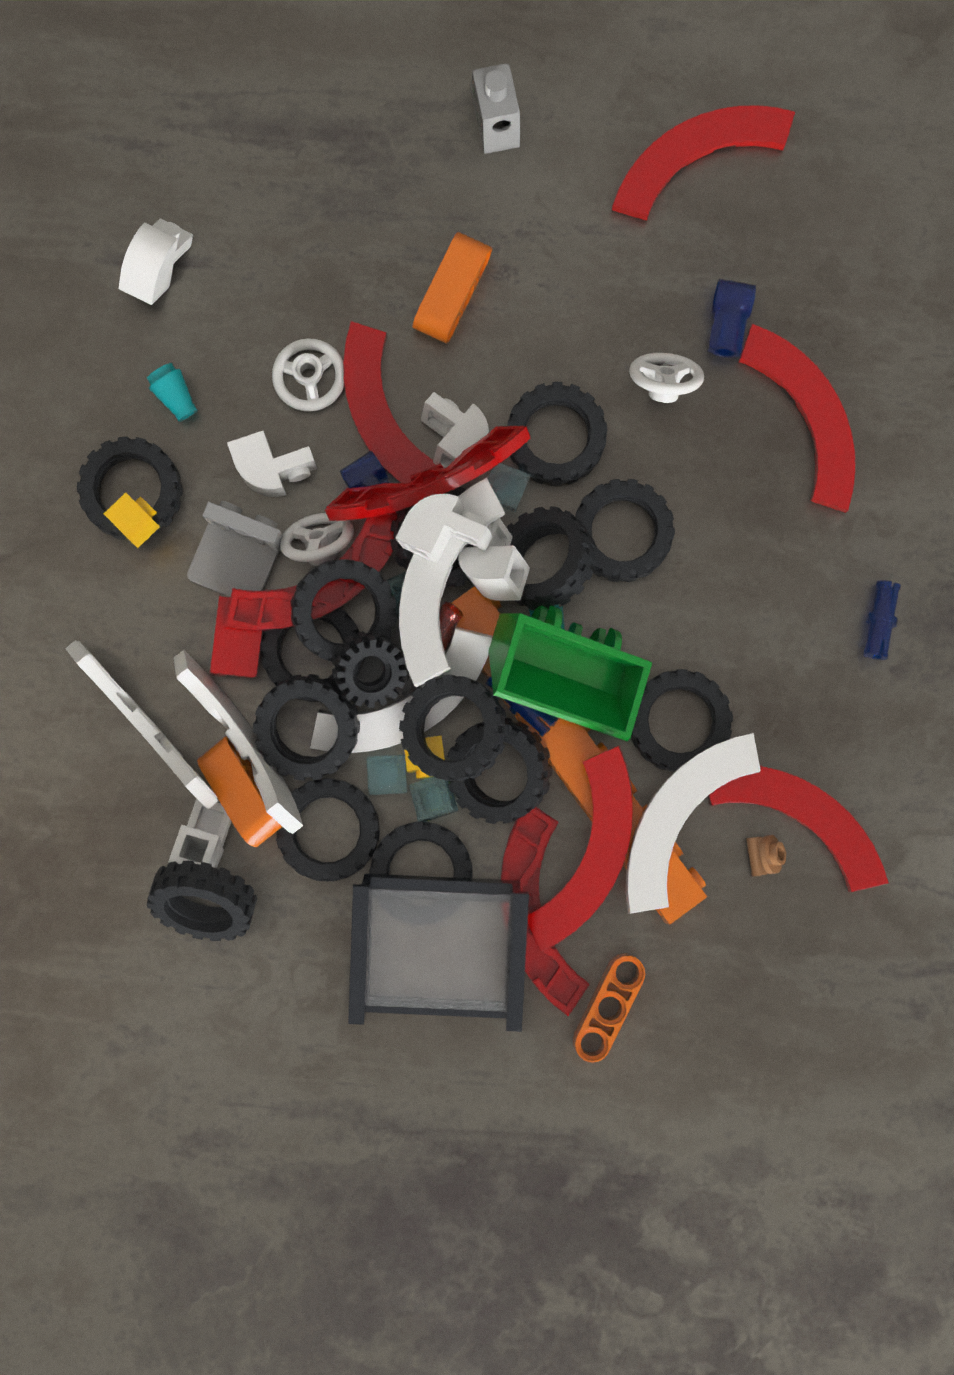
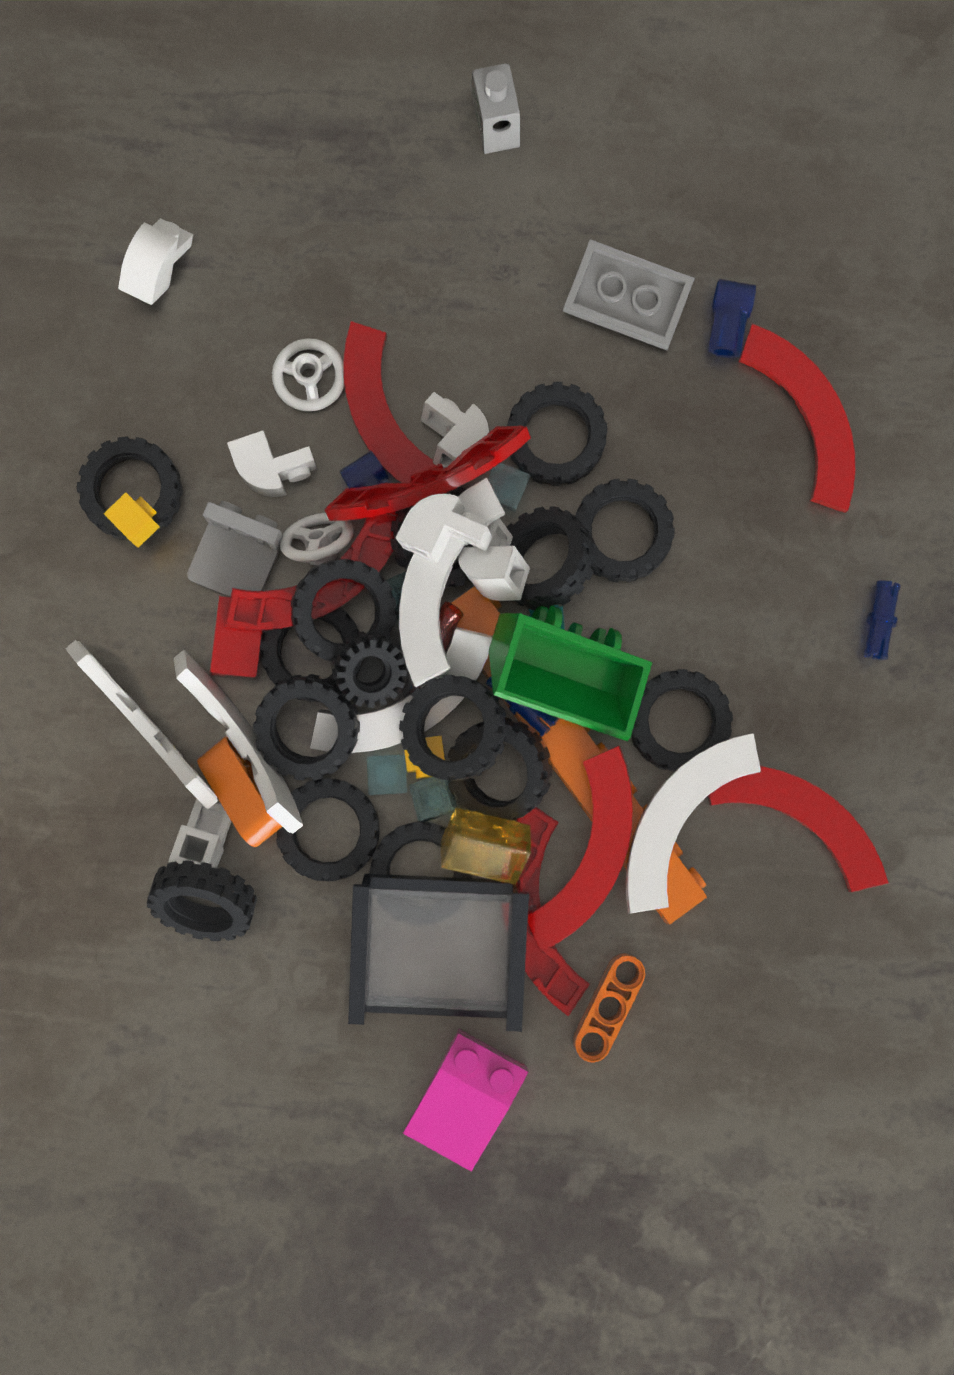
teal cone [146,363,198,422] -> none
orange beam [412,232,492,344] -> none
red tile [612,105,795,221] -> none
white piece [629,353,704,403] -> none
medium nougat plate [746,835,786,876] -> none
none -> dark pink slope [403,1029,528,1171]
none -> clear yellow brick [441,807,531,885]
none -> light grey plate [563,239,695,350]

